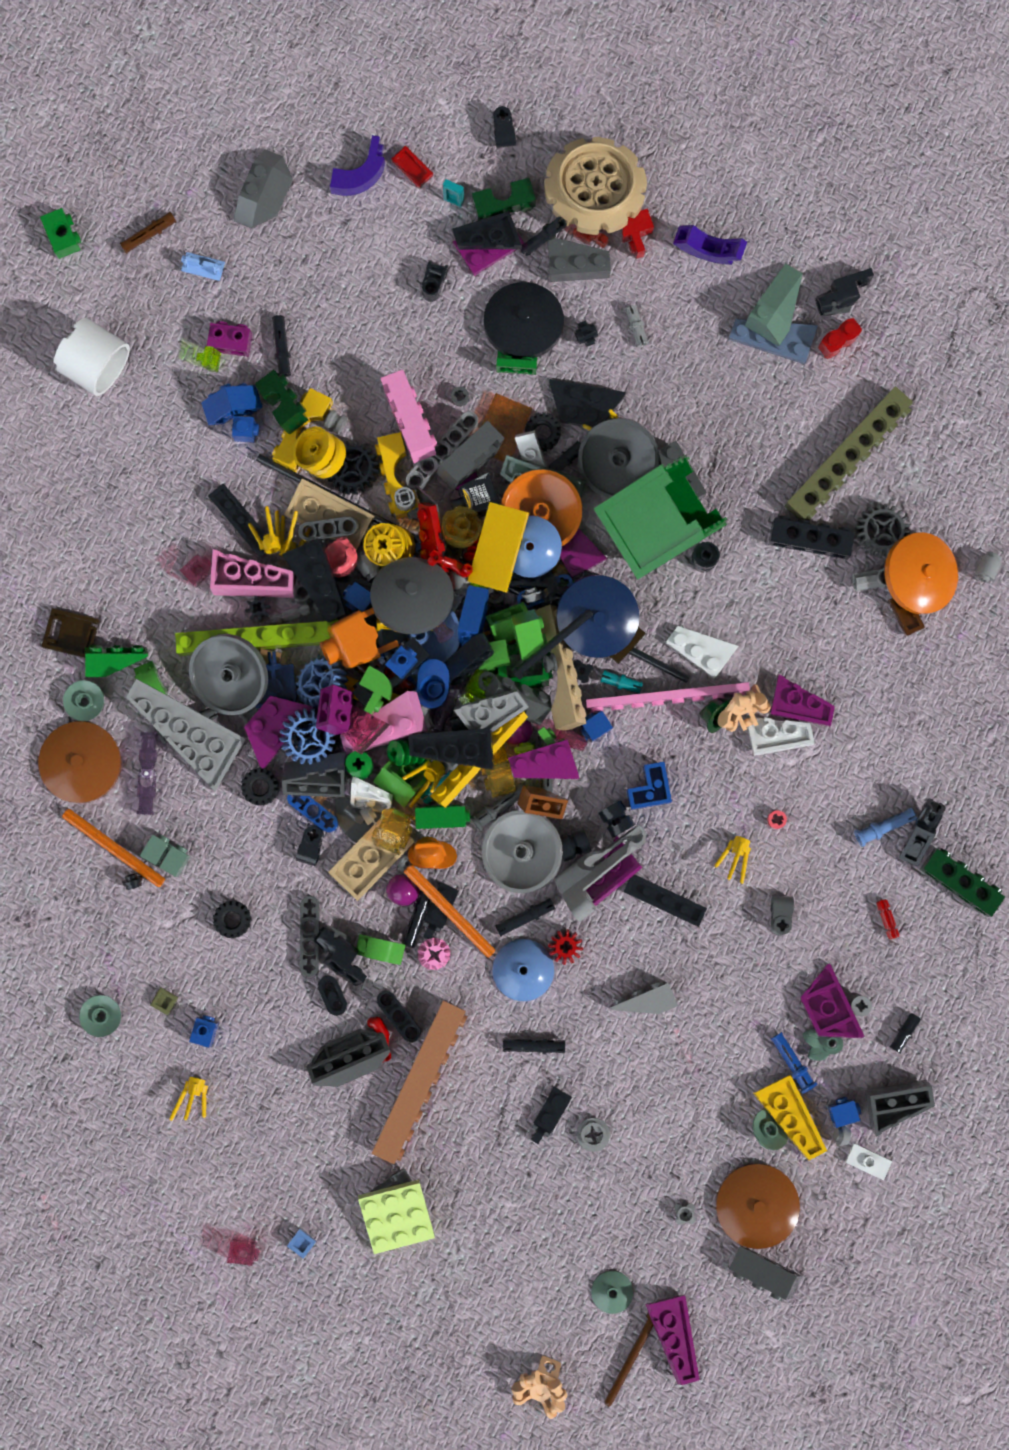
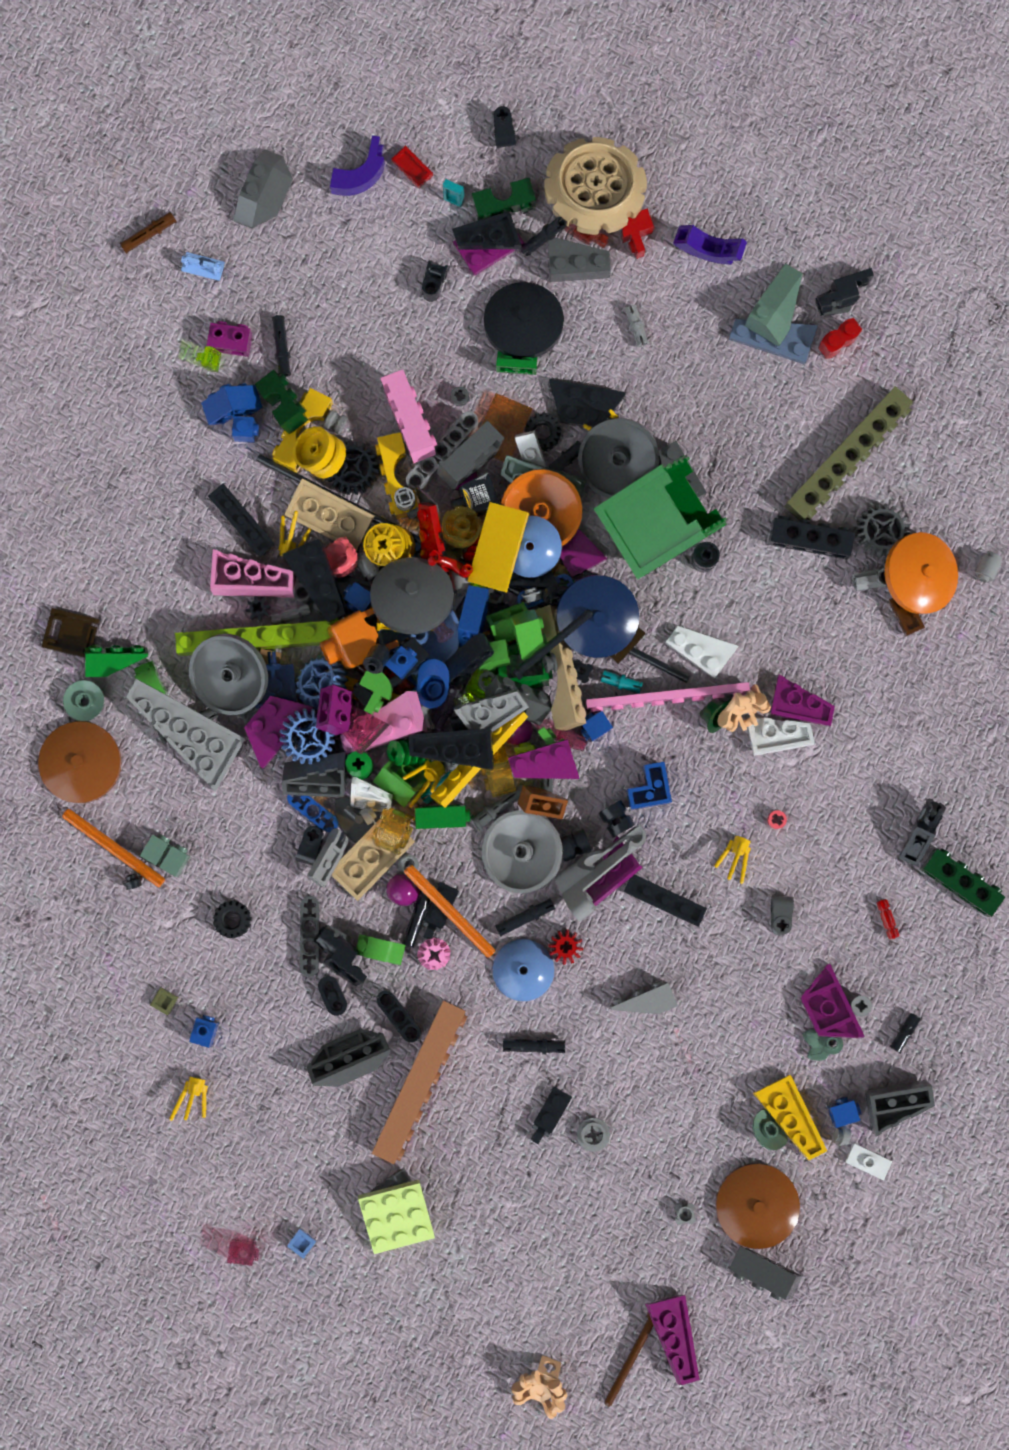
green brick [40,208,81,259] -> none
white brick [53,318,130,396] -> none
sand green dish [79,995,121,1037] -> none
clear purple piece [136,732,158,815] -> none
clear pink brick [180,554,212,588] -> none
black tyre [241,768,279,806] -> none
yellow plant [248,506,282,554] -> none
dark grey beam [298,517,360,541] -> none
red arm [367,1016,391,1063] -> none
orange piece [408,836,457,869] -> none
black gear [574,320,598,347] -> none
sand green dish [591,1271,633,1314] -> none
blue pin [771,1032,818,1094] -> none
medium blue pin [854,808,917,847] -> none
none -> light grey hinge [307,828,349,887]
none -> black brick [363,644,390,674]

